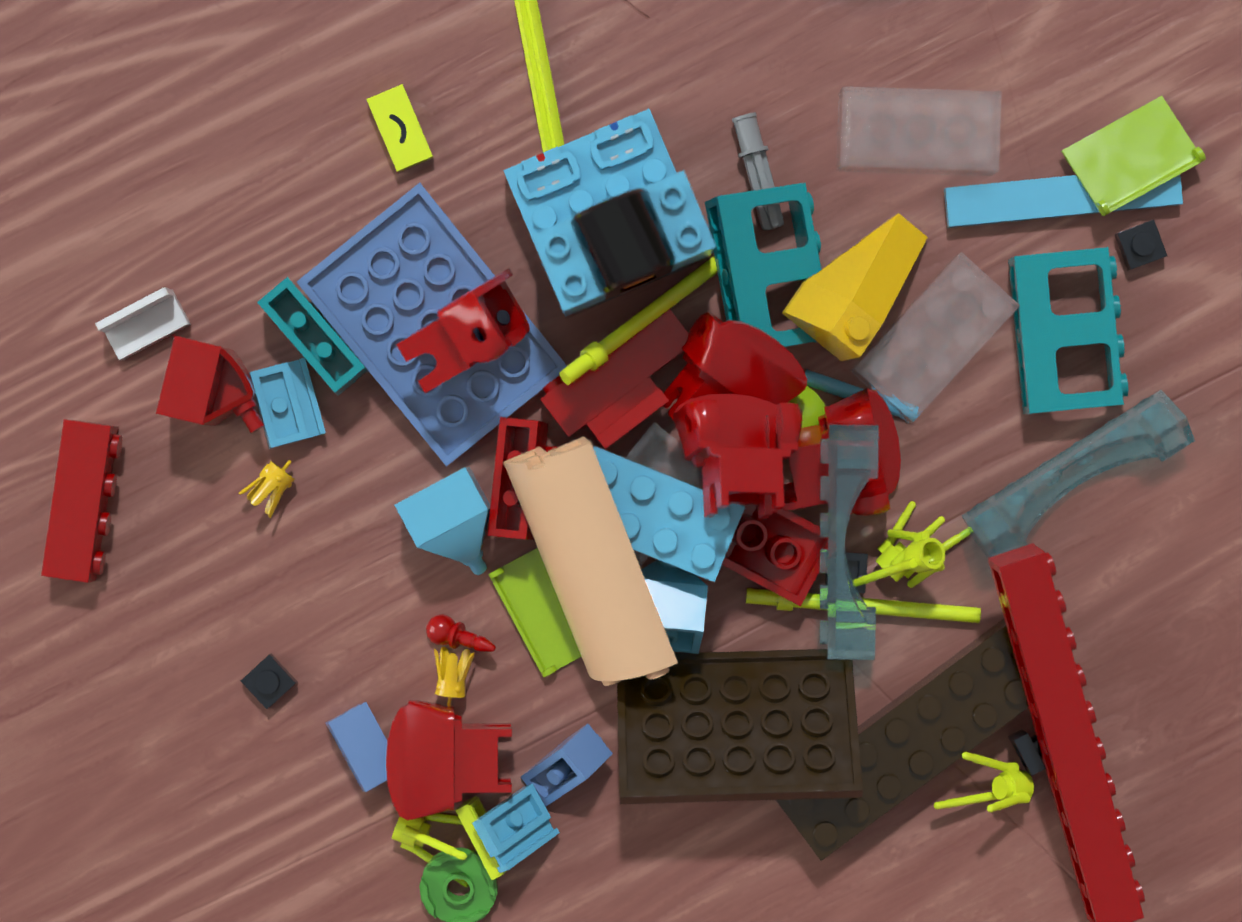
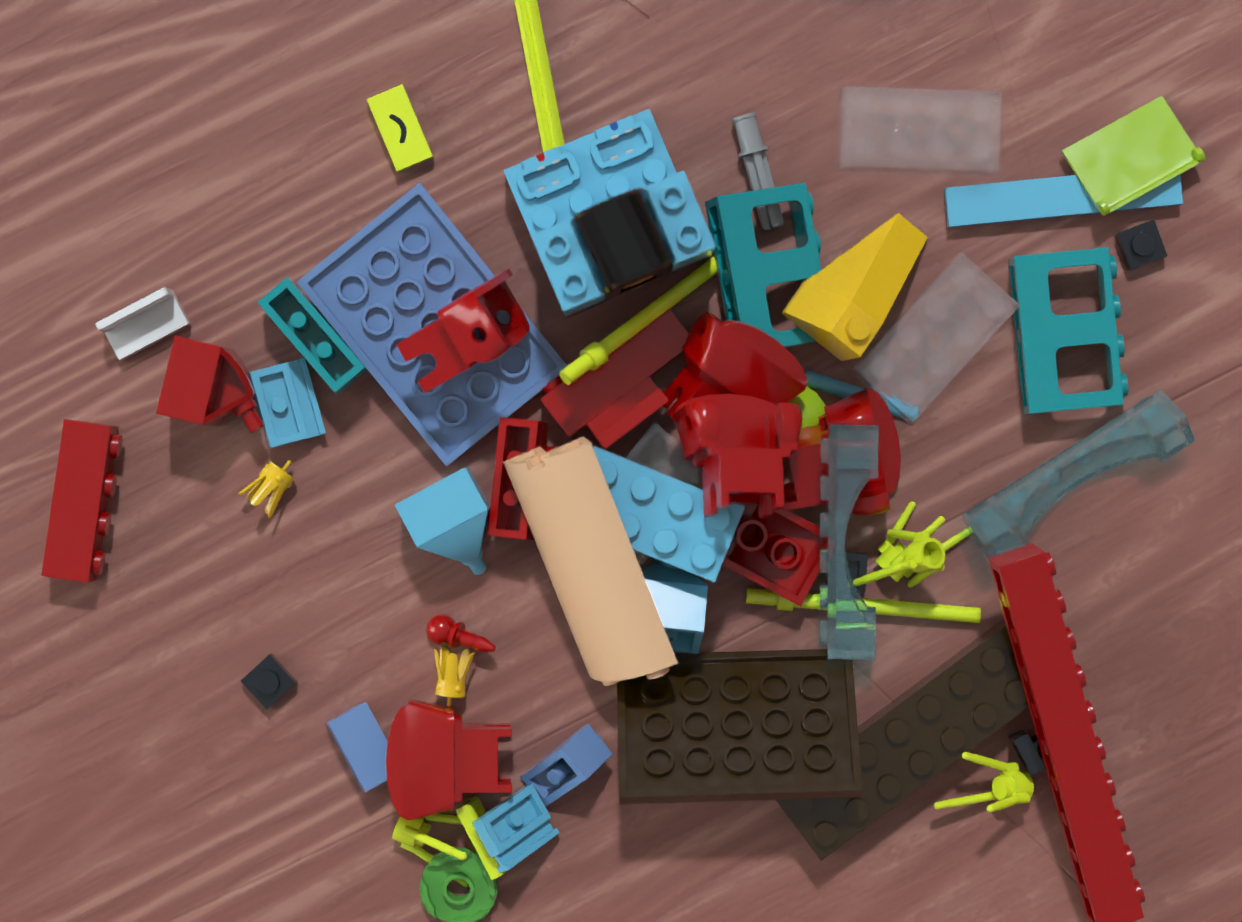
lime piece [488,548,582,678] -> none

